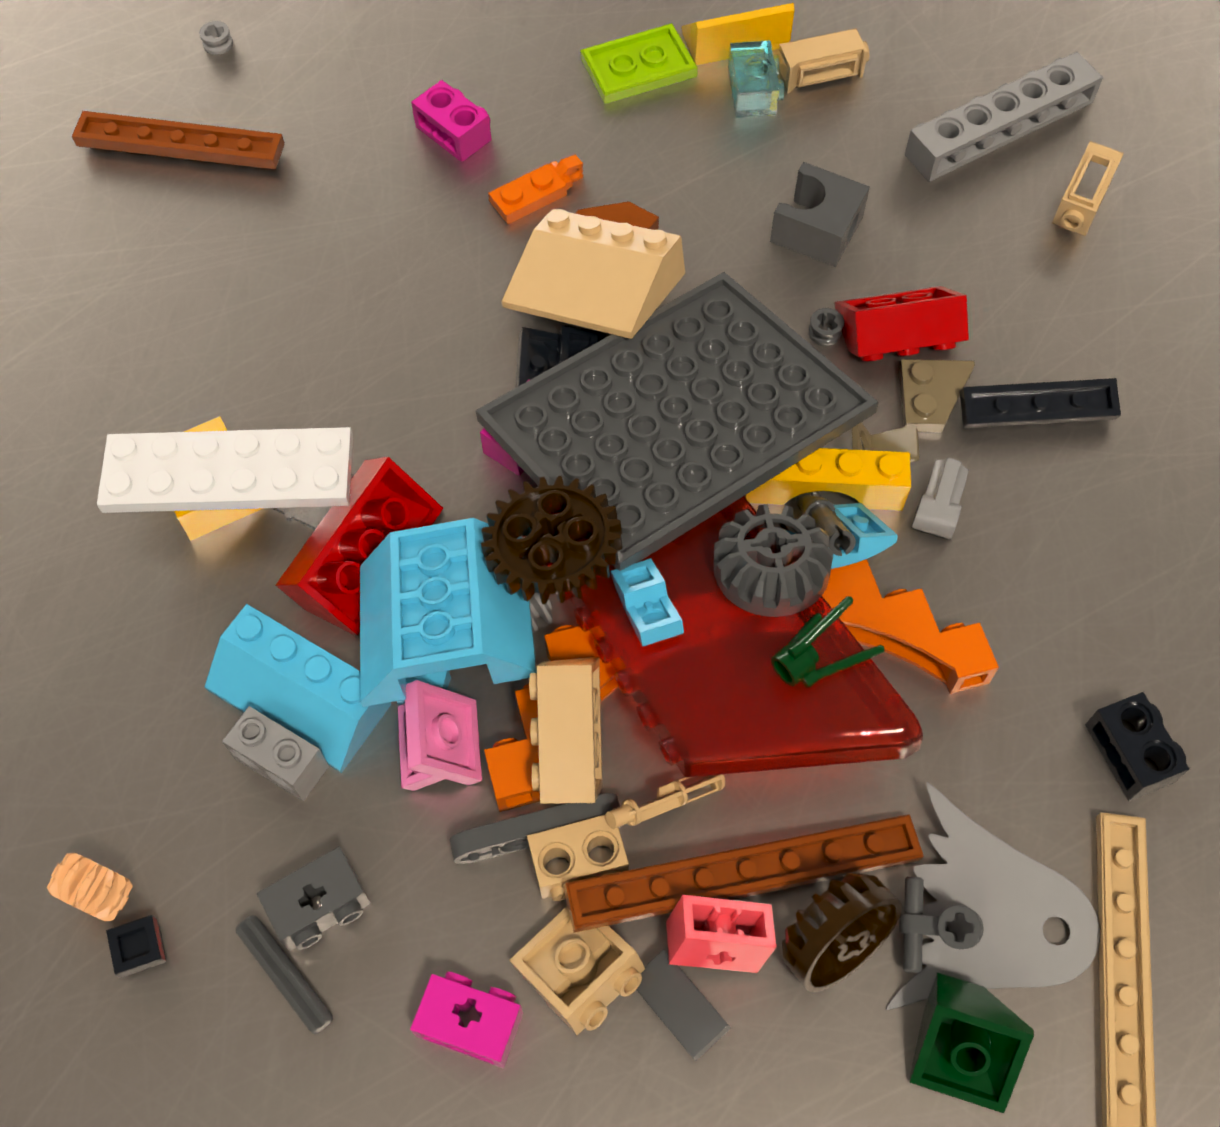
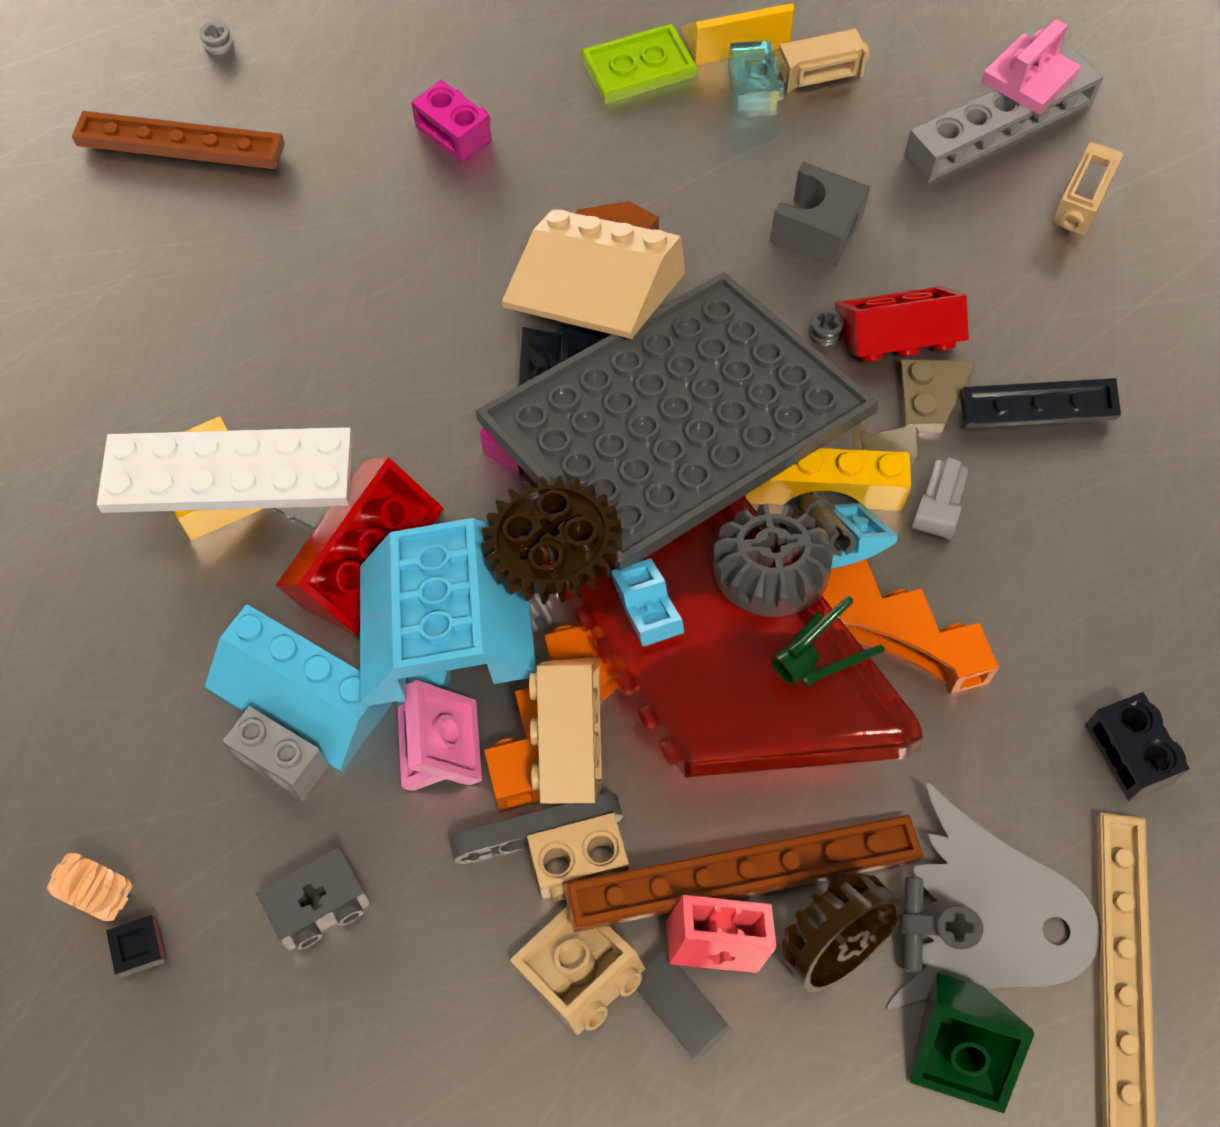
dark grey axle [236,915,333,1034] -> none
dark pink brick [410,971,523,1069] -> none
orange hinge [488,154,584,224] -> none
tan piece [606,765,725,829] -> none
none -> bright pink bracket [982,19,1081,115]

